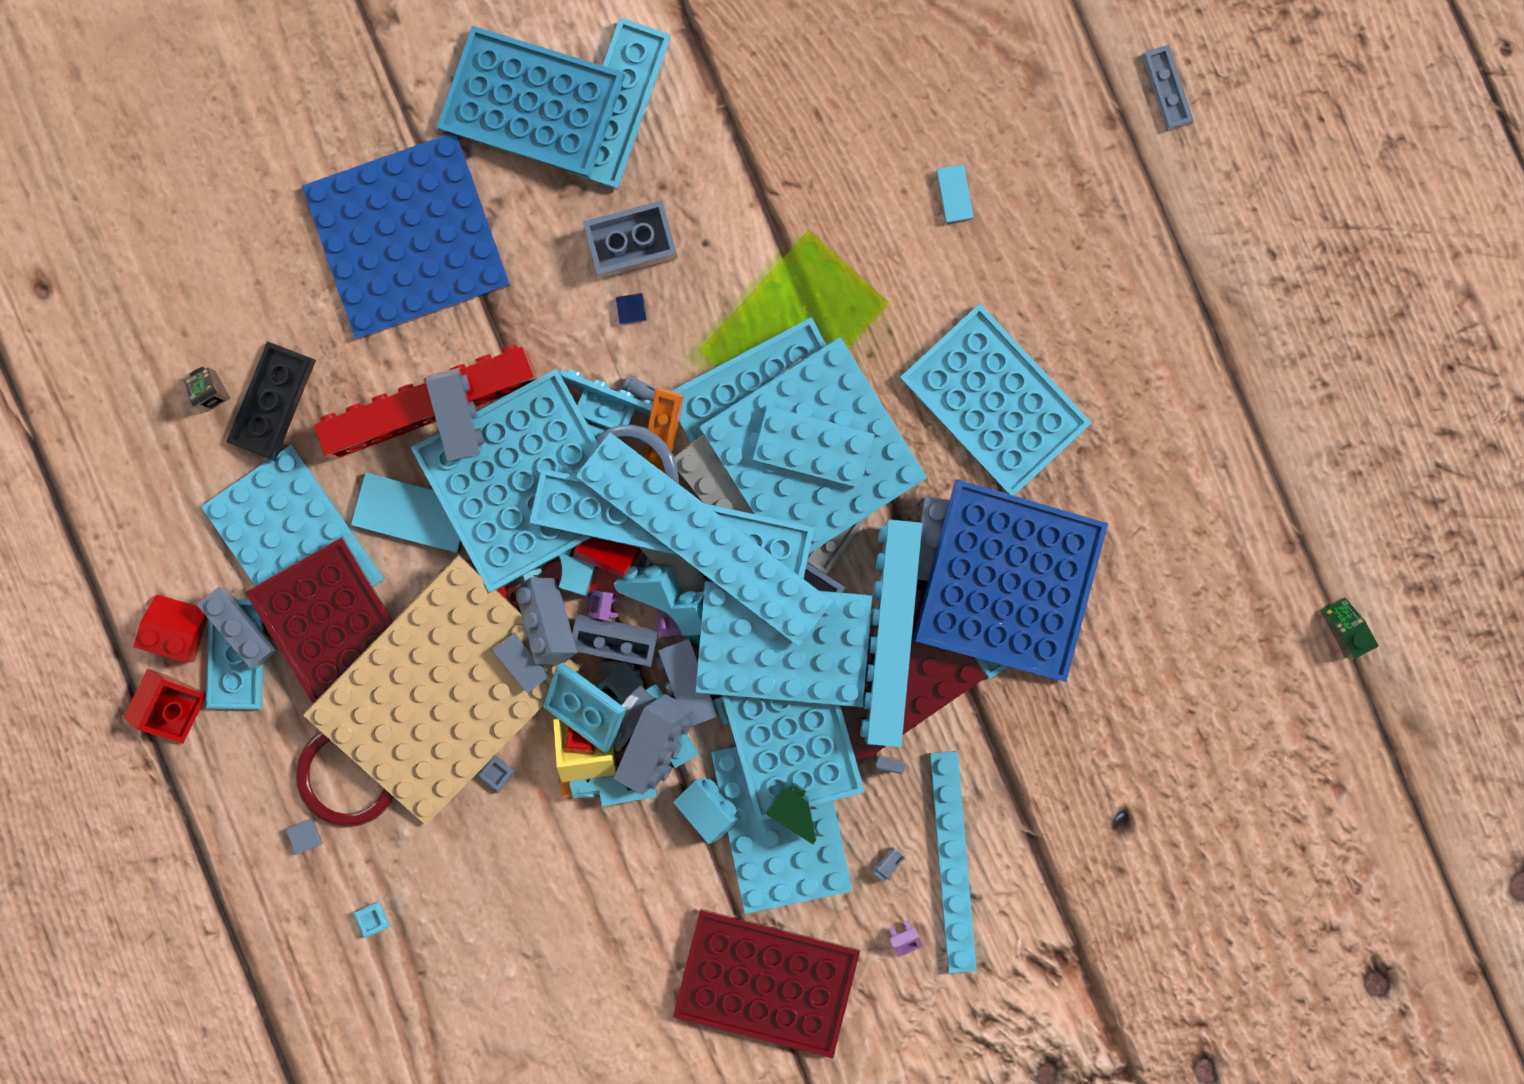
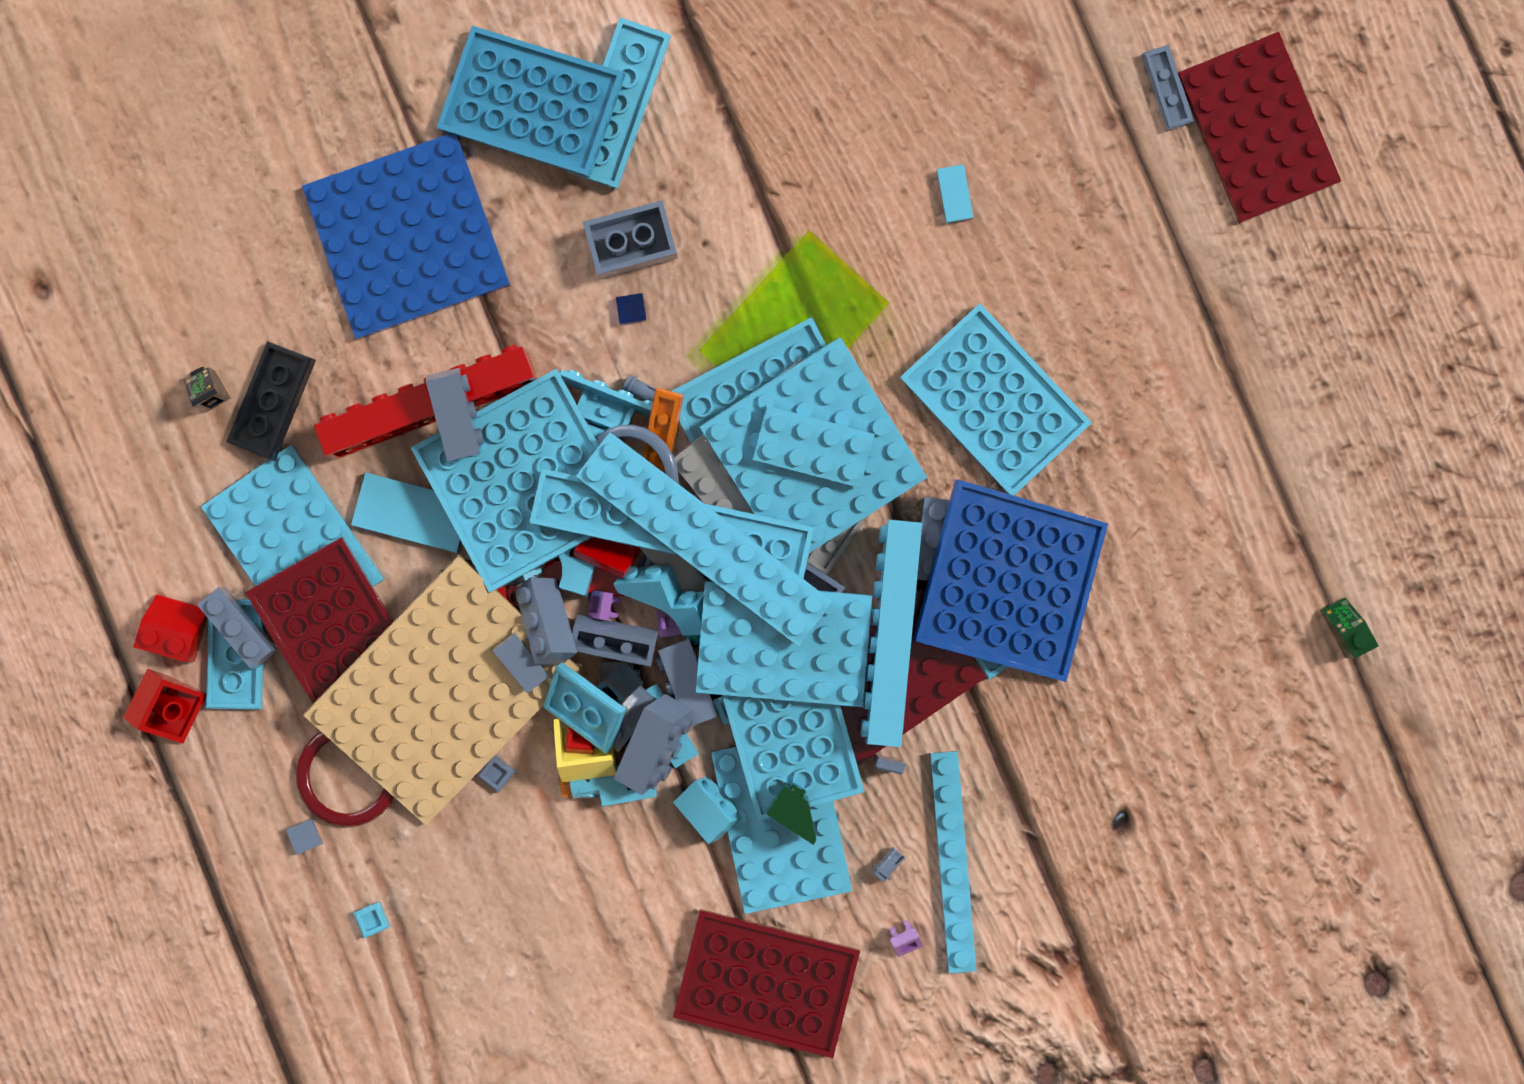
none -> dark red plate [1178,32,1342,224]

